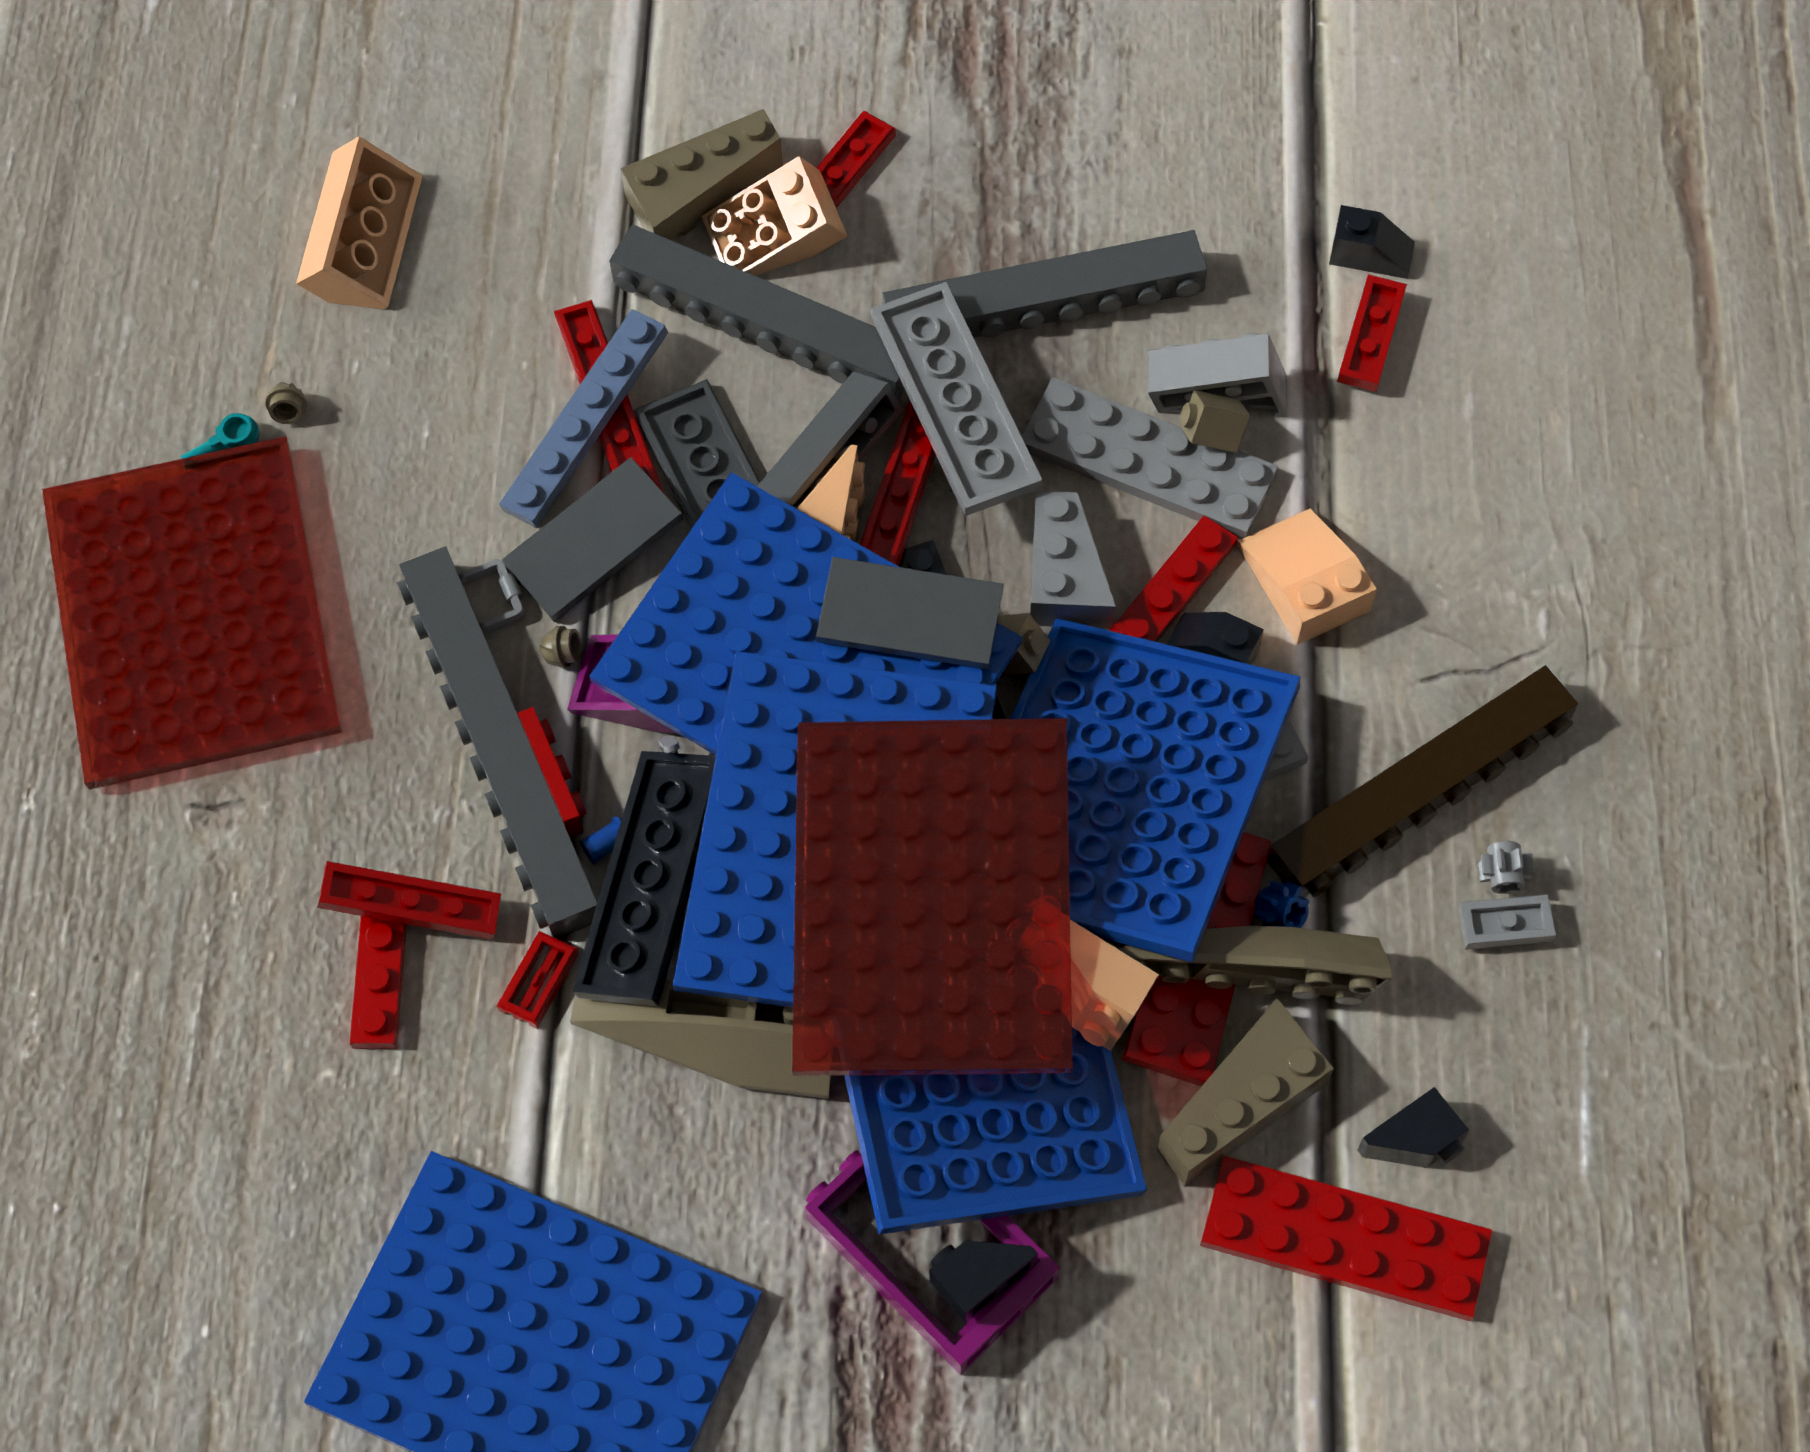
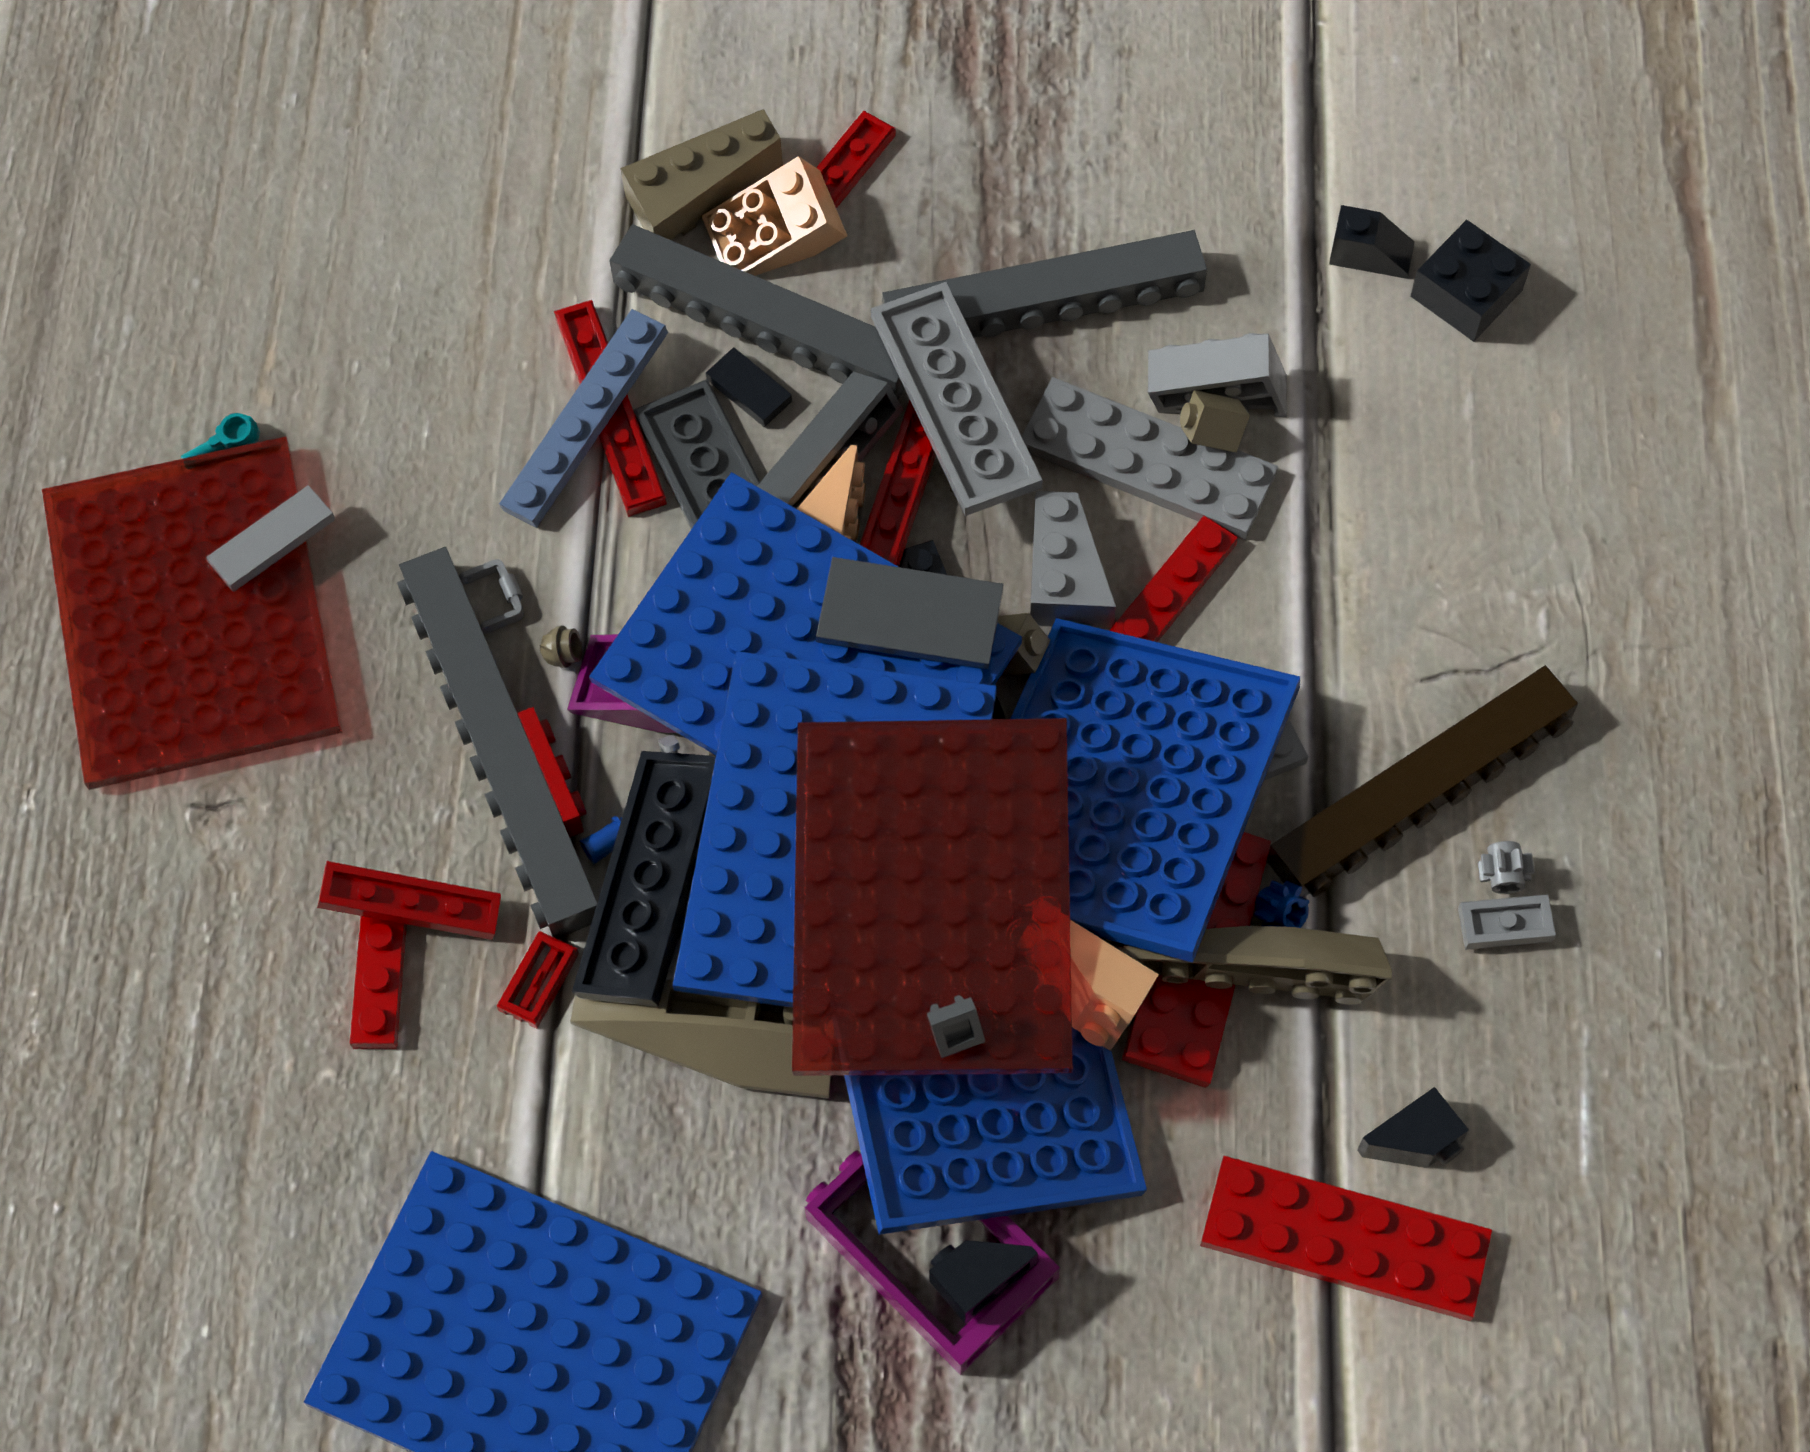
dark tan plate [265,382,307,424] -> none
light nougat slope [296,136,423,310] -> none
dark grey tile [502,457,684,622] -> none
dark tan wedge [1157,998,1334,1186] -> none
black slope [1167,612,1264,665] -> none
light nougat slope [1237,508,1377,645] -> none
red plate [1337,274,1407,392] -> none
none -> light grey tile [206,485,335,592]
none -> black tile [706,347,792,427]
none -> dark grey tile [927,995,986,1058]
none -> black brick [1410,219,1531,342]

